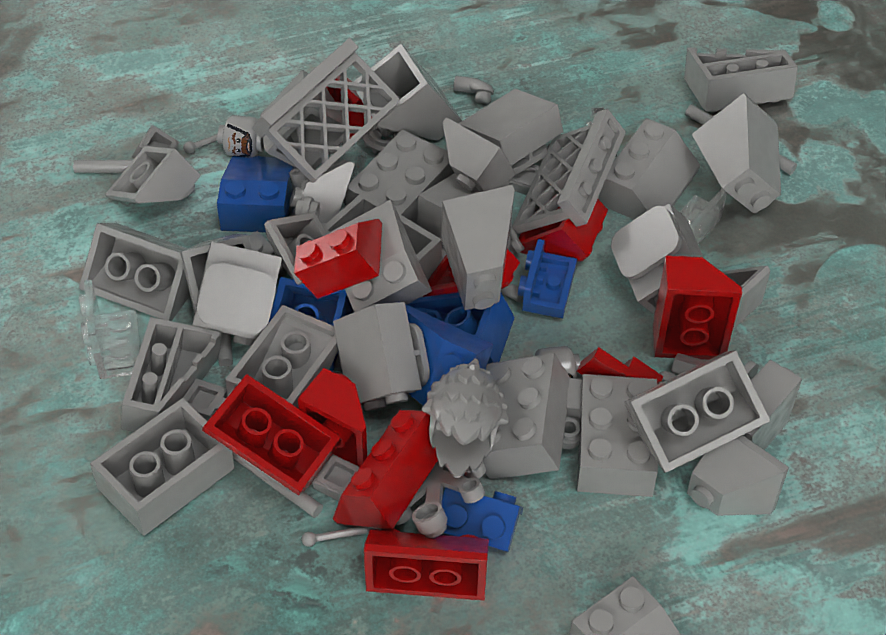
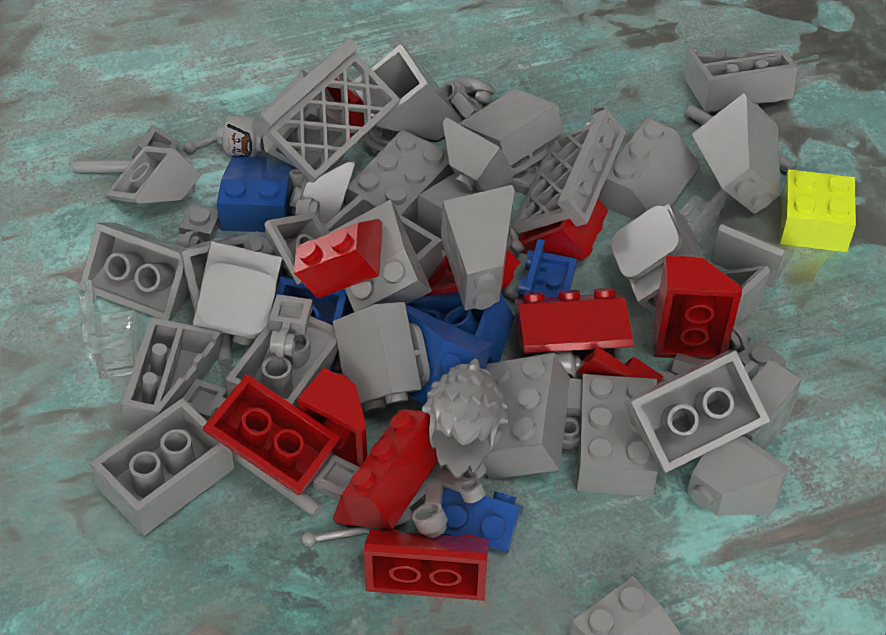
none -> light grey plate [176,204,220,248]
none -> light grey plate [269,294,312,358]
none -> light grey plate [441,81,483,121]
none -> red slope [514,288,633,353]
none -> light grey slope [711,224,794,288]
none -> light grey plate [728,324,786,373]
none -> neon yellow brick [780,169,856,252]

